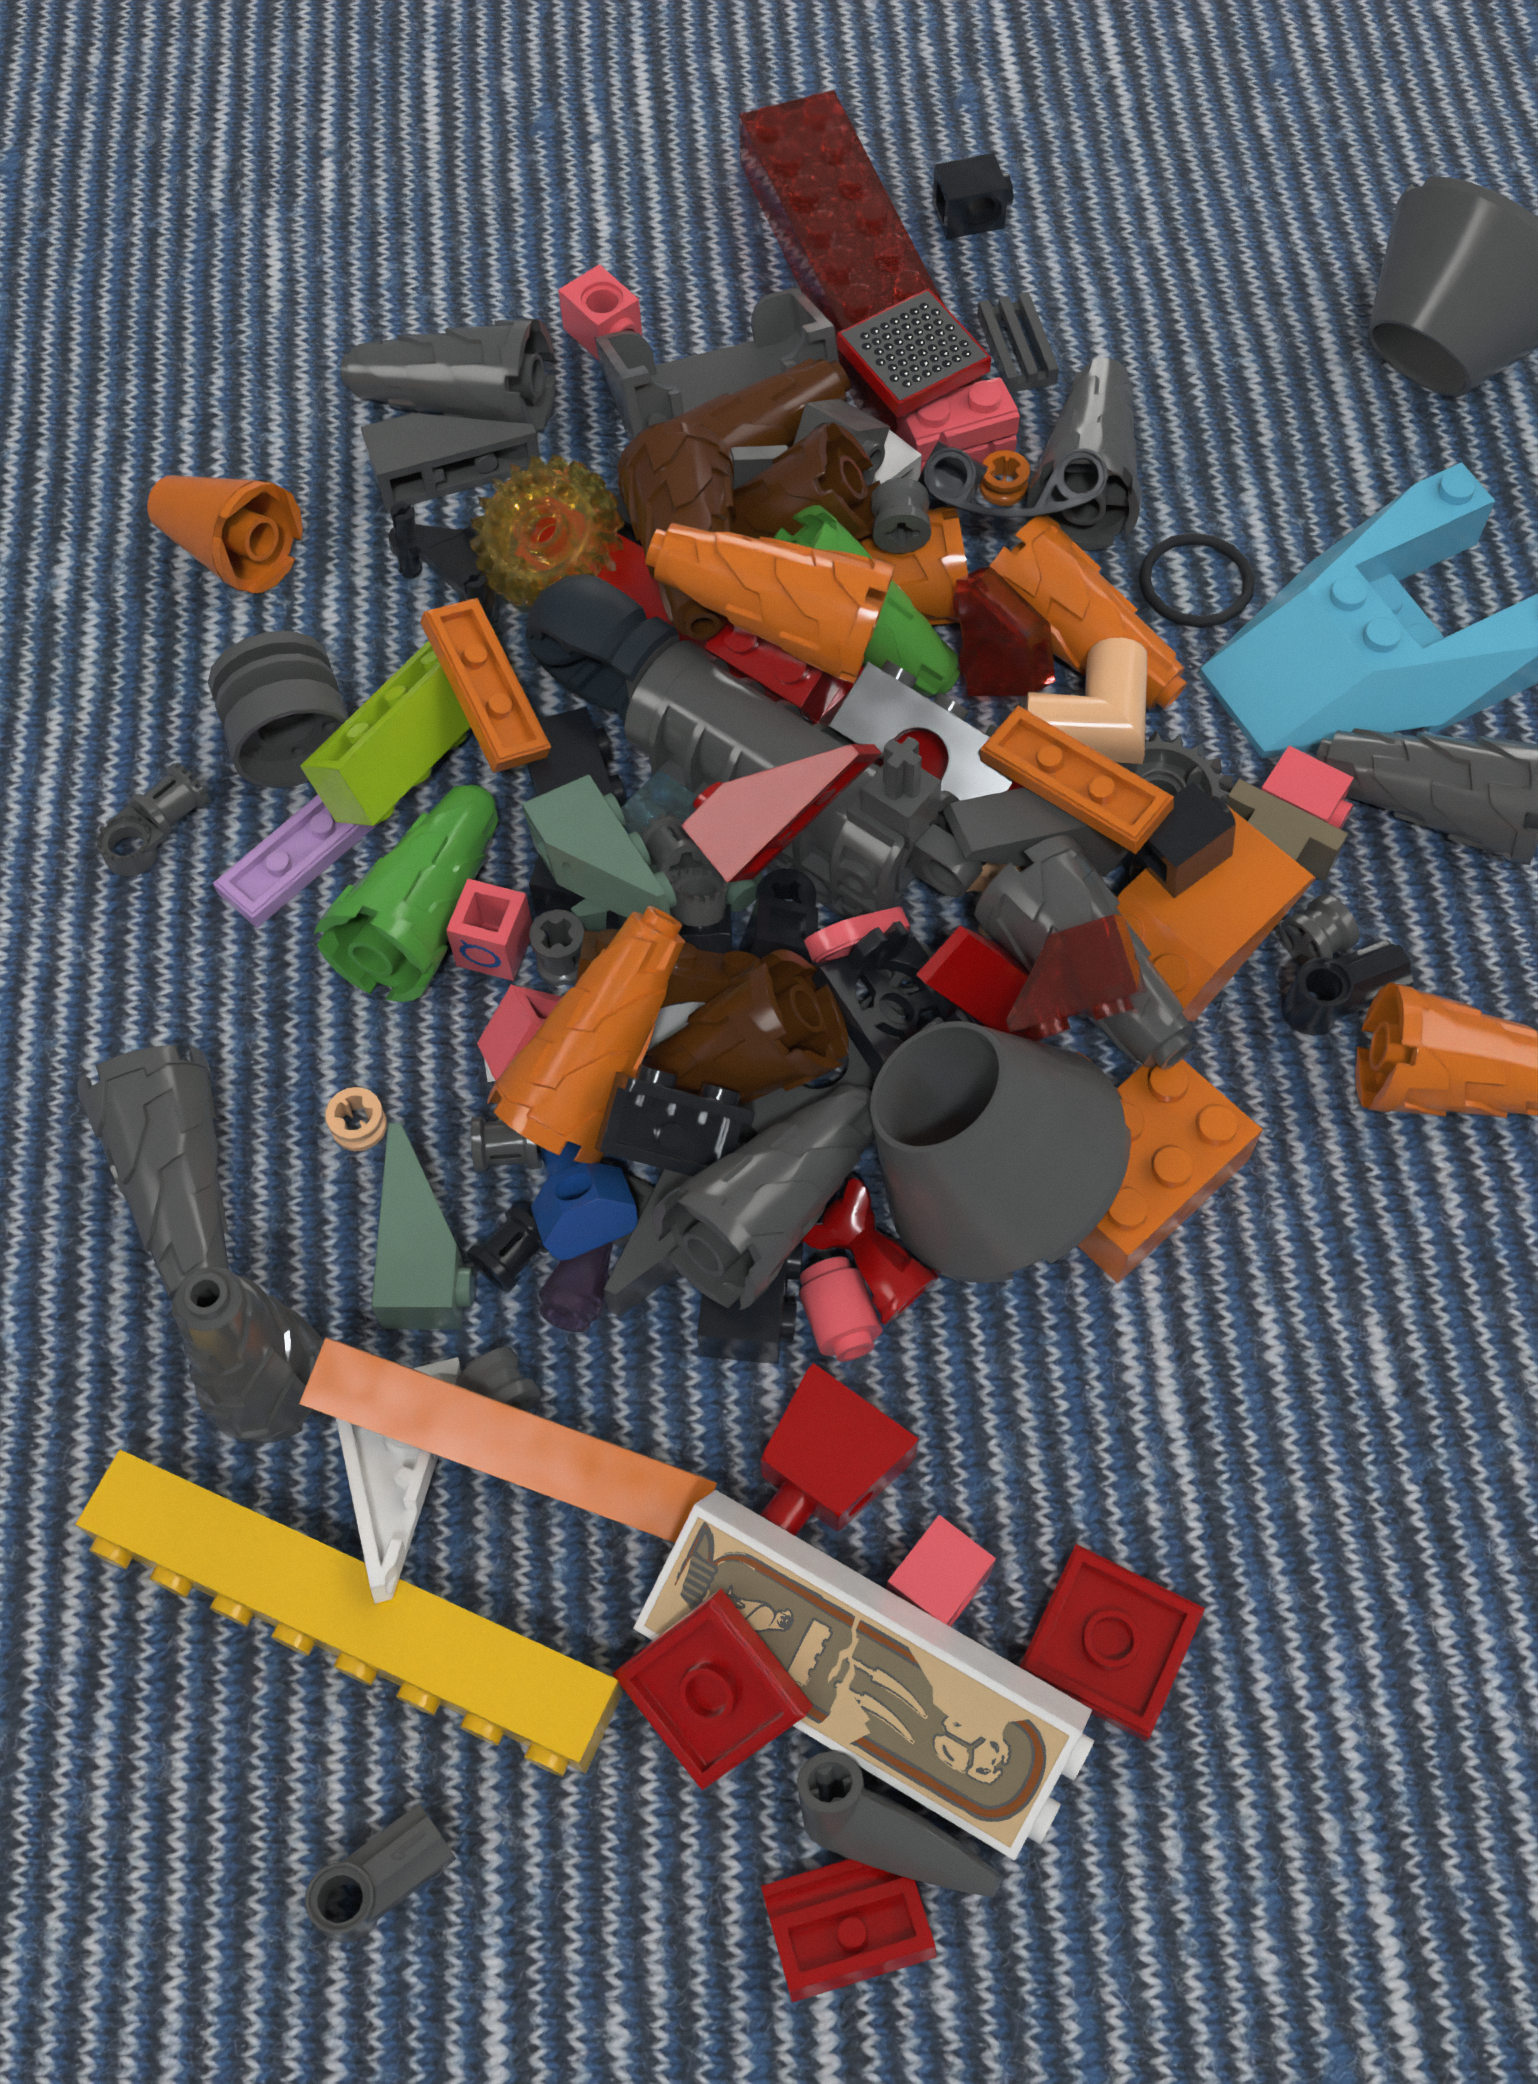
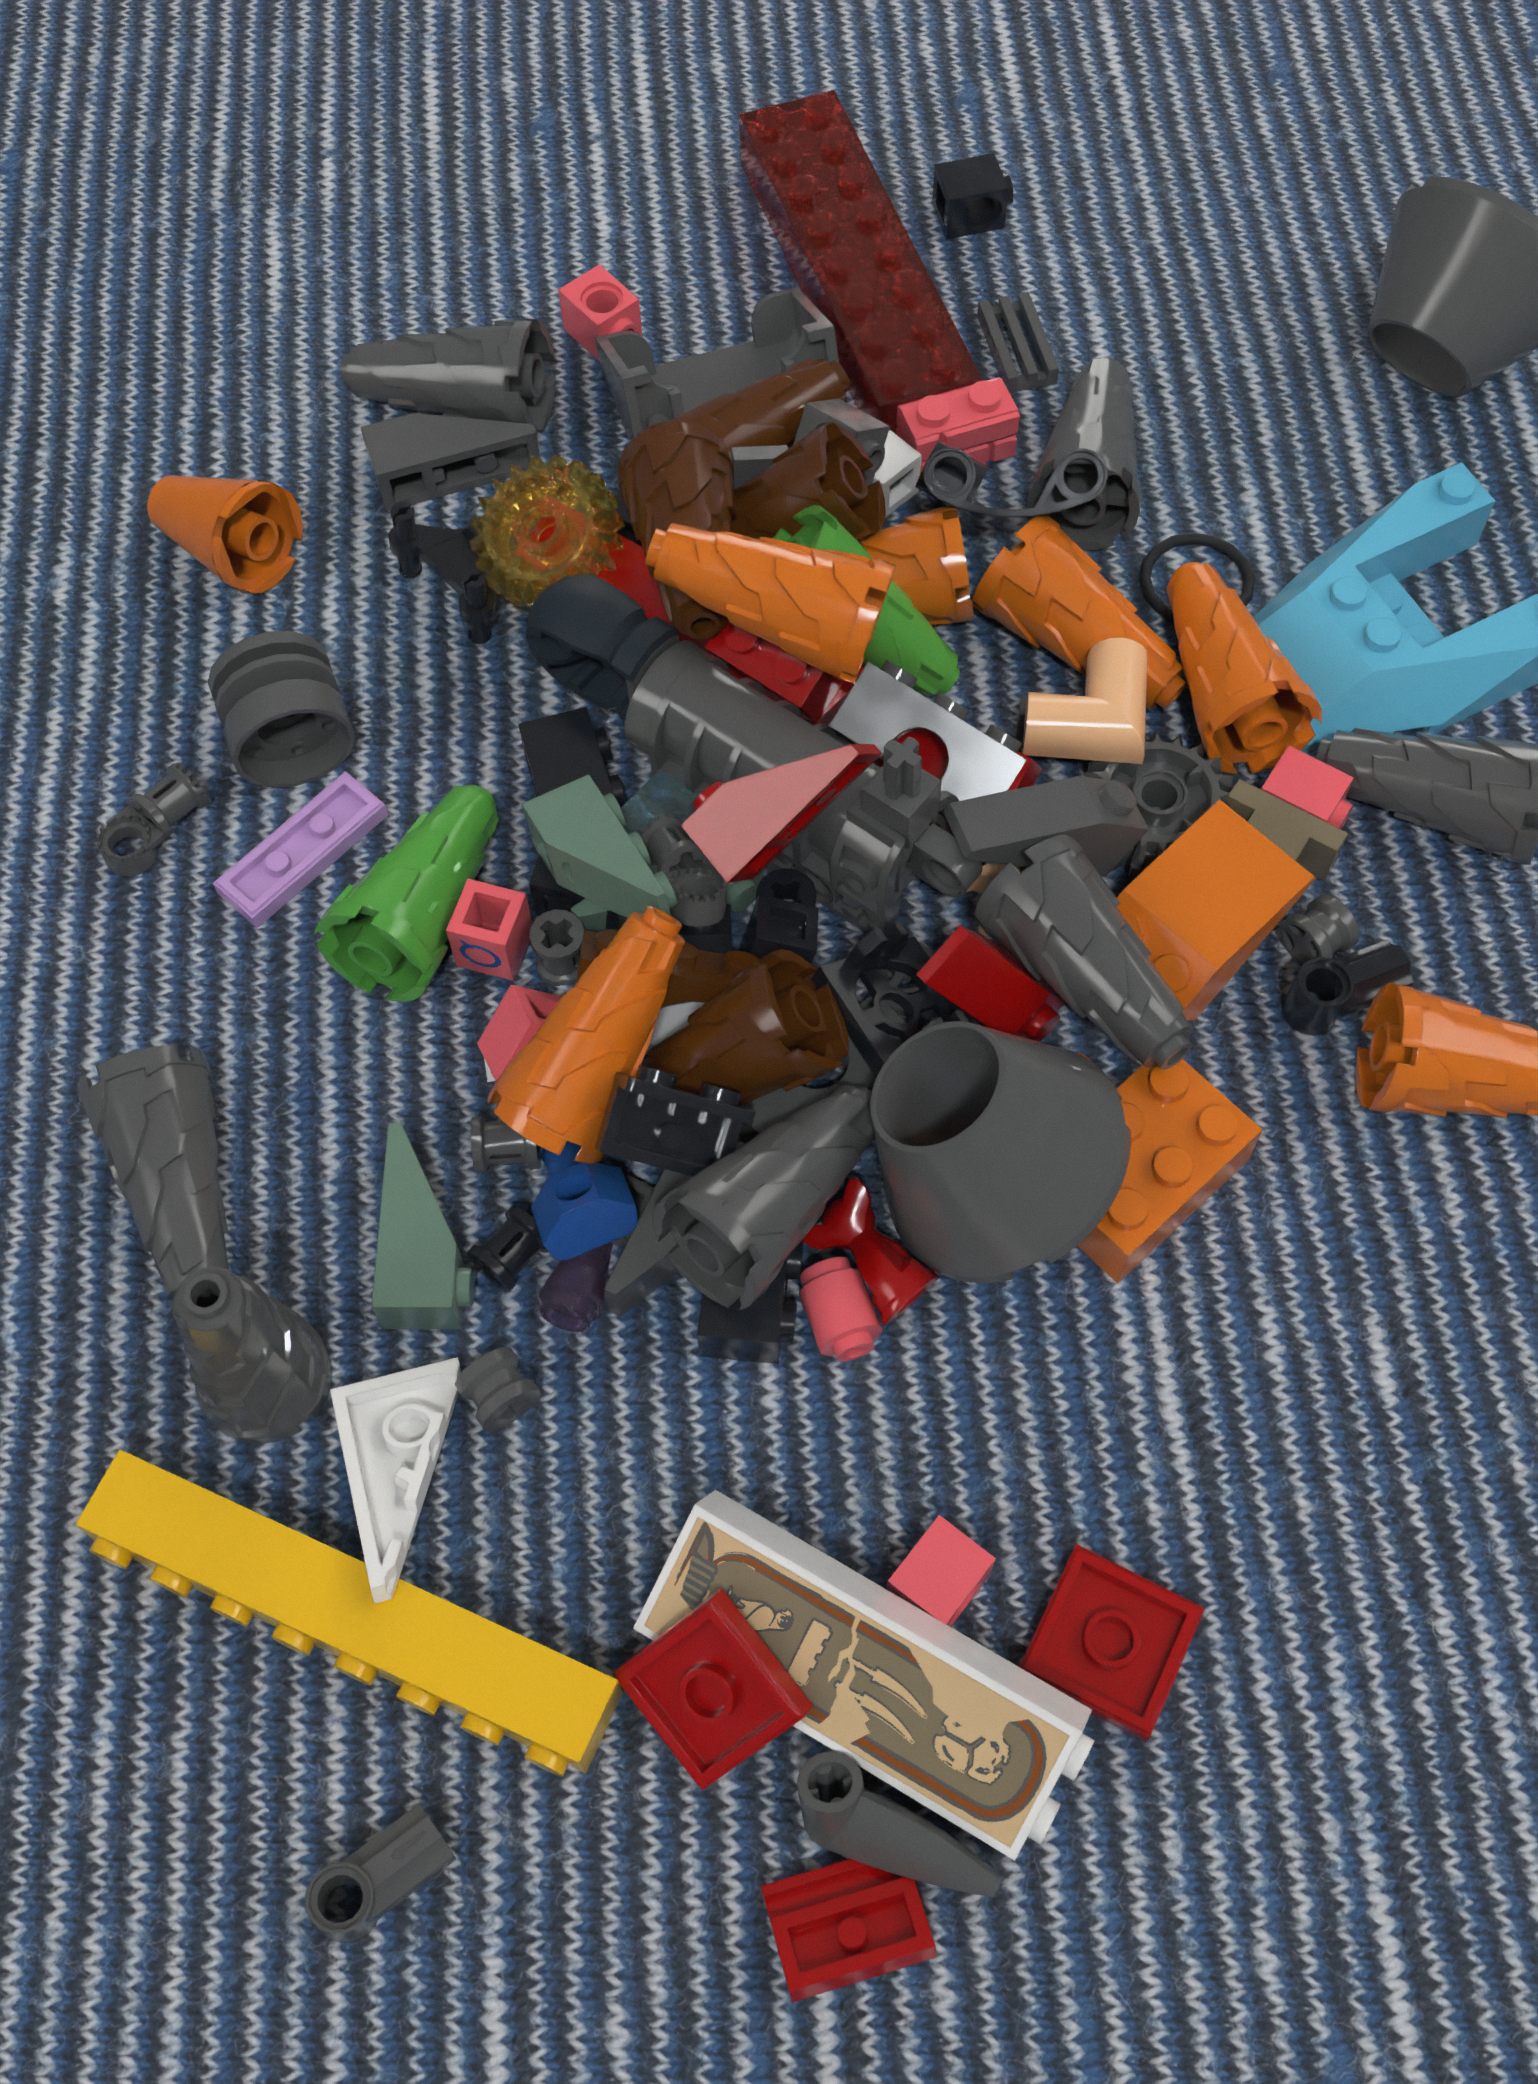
orange tile [299,1337,717,1543] -> none
lime brick [300,640,518,826] -> none
light nougat bush [325,1087,387,1152] -> none
orange tile [420,598,551,773] -> none
red torso [759,1363,919,1536] -> none
coral tile [804,906,911,964] -> none
tile [837,288,991,418] -> none
dark grey wheel [870,478,932,554] -> none
clear red slope [953,567,1055,696] -> none
orange bush [979,450,1030,506] -> none
orange tile [980,705,1174,854] -> none
clear red slope [1006,914,1148,1041] -> none
black brick [1133,782,1236,898] -> none
none -> orange cone [1166,562,1322,775]

